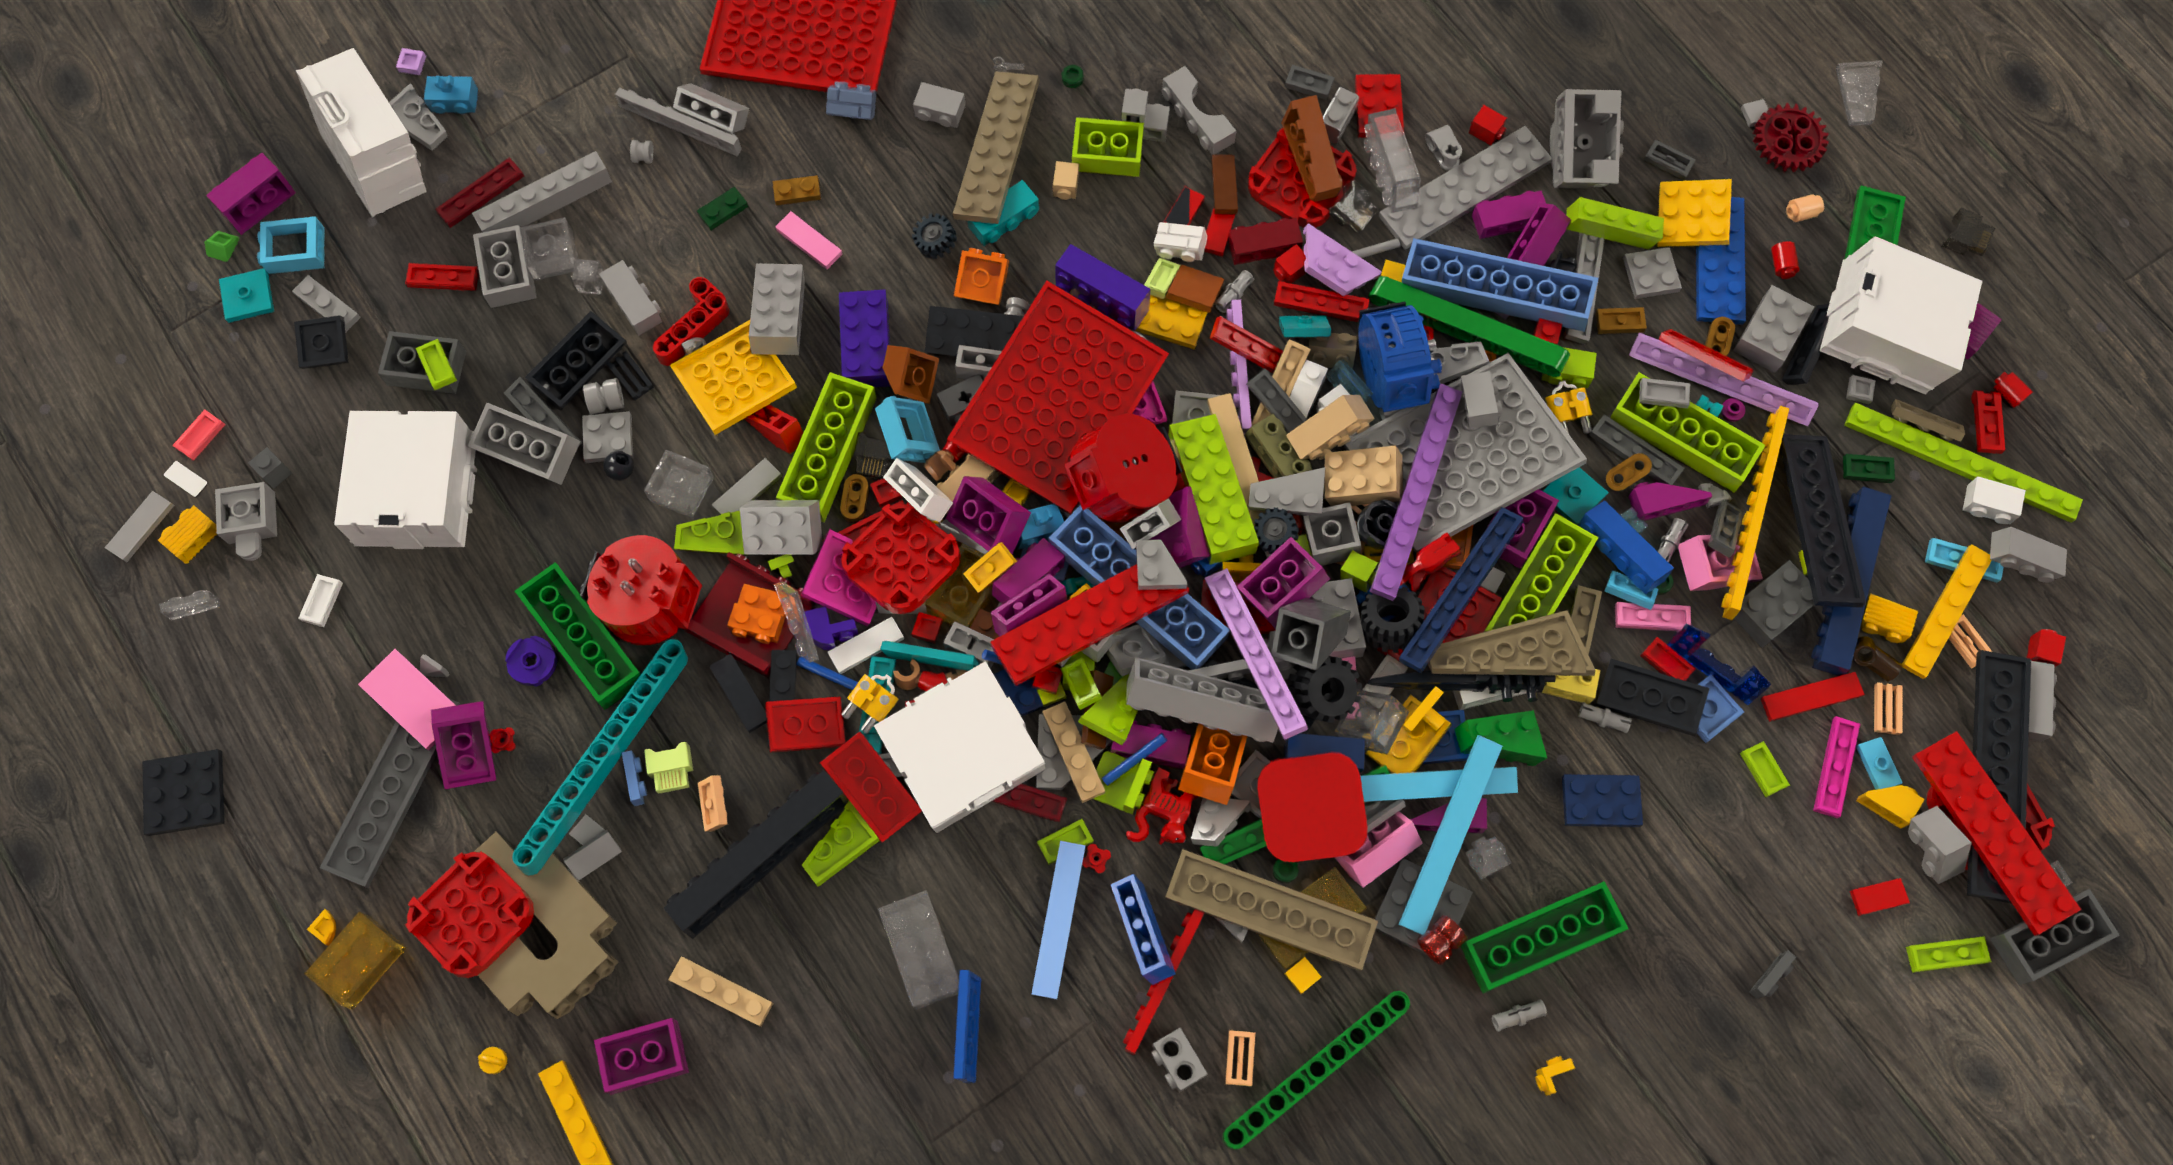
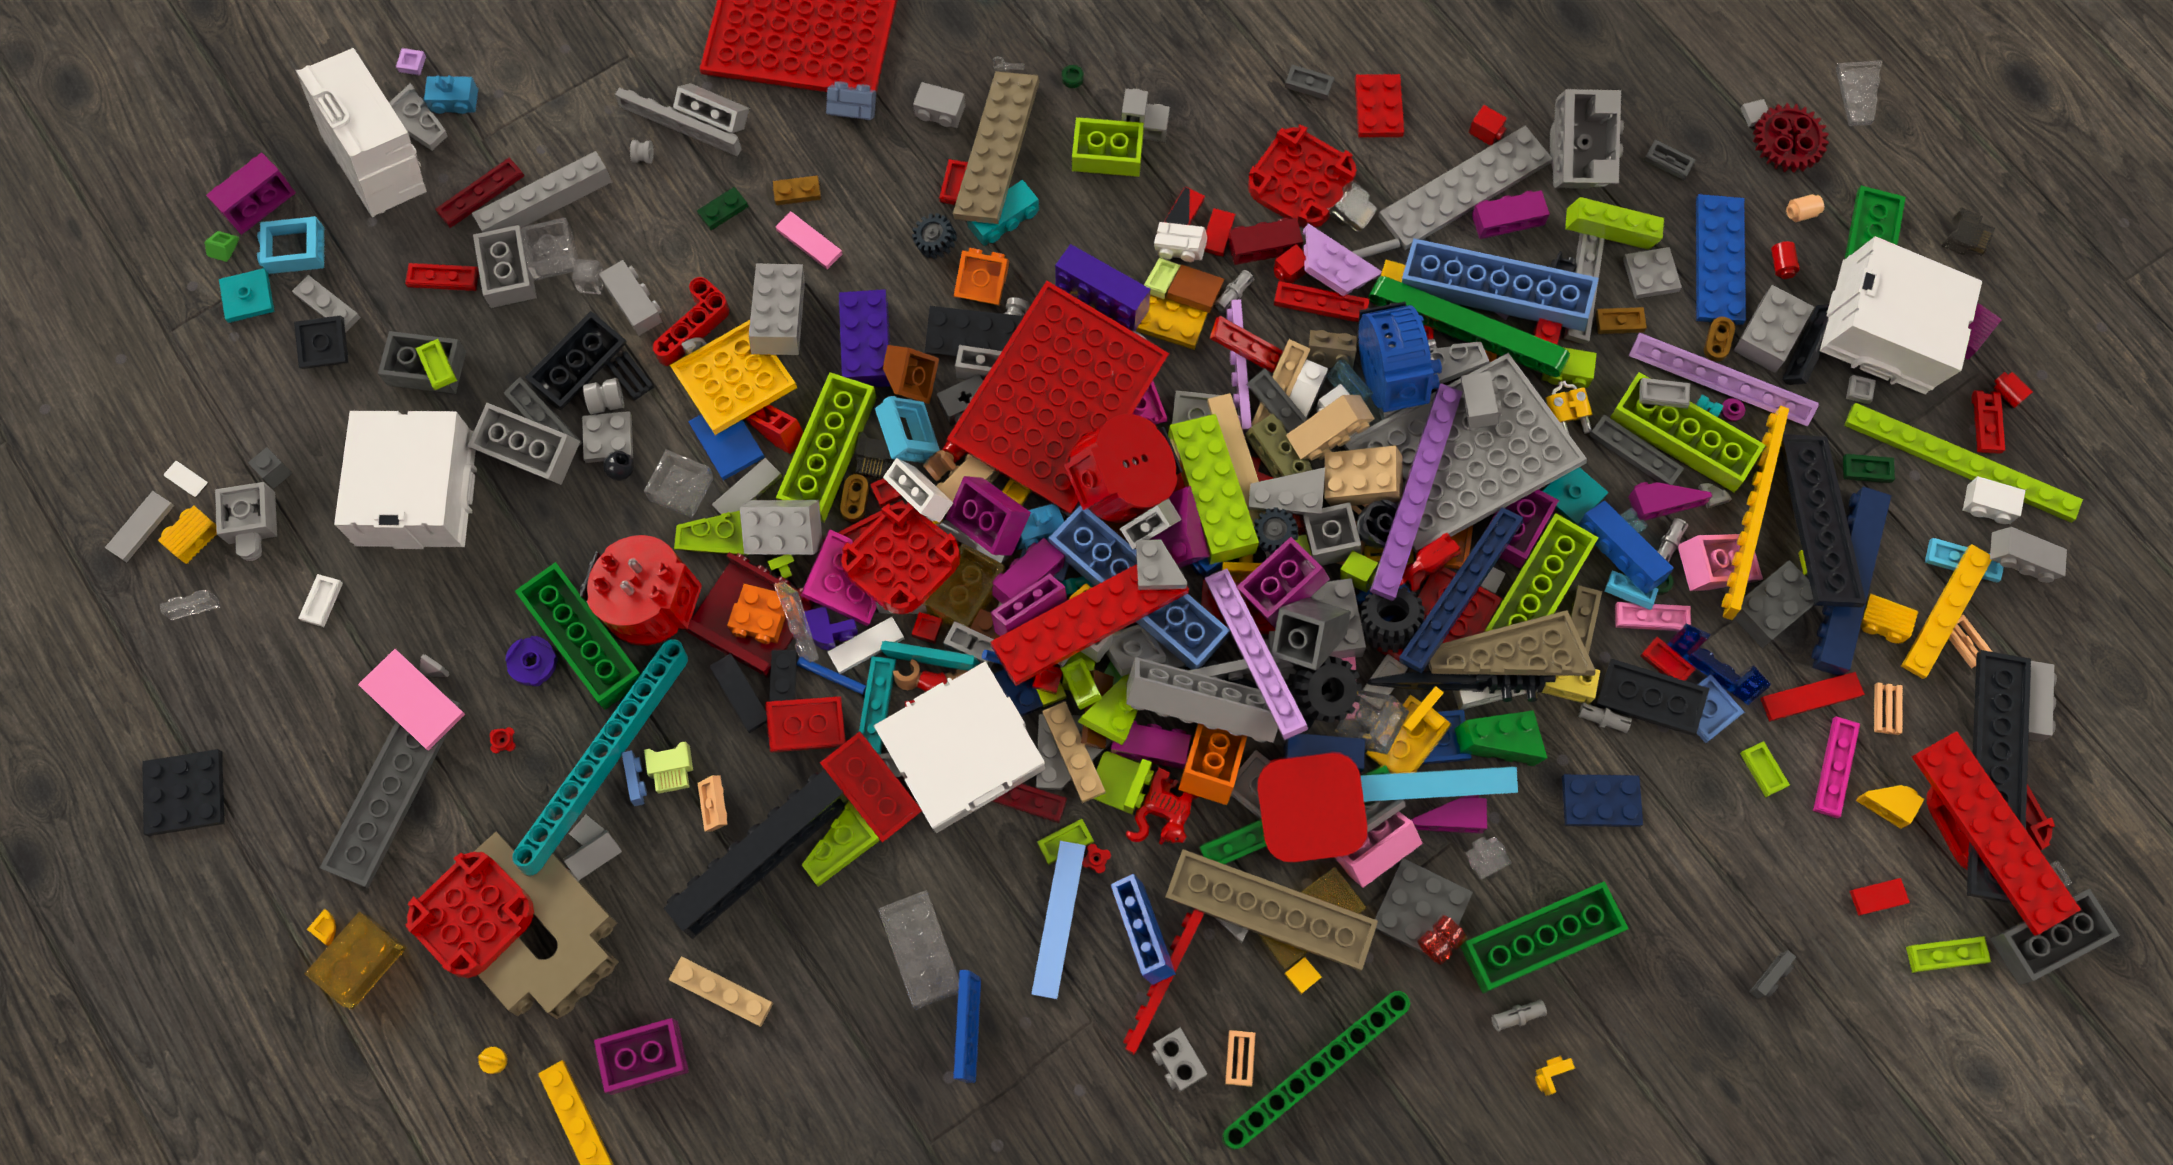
coral tile [172,409,225,461] -> none
magenta slope [431,701,496,789] -> none
yellow piece [841,674,899,734] -> none
yellow plate [963,542,1017,593] -> none
tan brick [1053,161,1079,200] -> none
blue bar [1102,733,1168,785] -> none
light grey arch [1161,66,1236,154] -> none
light grey wing [1191,798,1251,847] -> none
reddish brown tile [1211,154,1238,214] -> none
dark green tile [1273,859,1299,883] -> none
teal plate [1279,316,1331,337] -> none
dark orange wedge [1281,95,1342,202] -> none
light grey brick [1323,88,1359,144] -> none
clear brick [1364,108,1420,213] -> none
medium azure tile [1399,735,1503,935] -> none
light grey piece [1425,125,1462,171] -> none
magenta brick [1507,203,1571,266] -> none
pearl gold plate [1606,453,1652,491] -> none
yellow plate [1657,179,1732,247] -> none
tile [1658,329,1754,381] -> none
dark grey tile [1708,500,1744,558] -> none
dark brown piece [1853,636,1903,682] -> none
medium azure plate [1856,737,1903,790] -> none
dark tan plate [1891,399,1965,442] -> none
light grey brick [1908,806,1971,884] -> none
red brick [2026,629,2066,668] -> none
none -> blue tile [688,415,765,480]
none -> red tile [939,159,968,205]

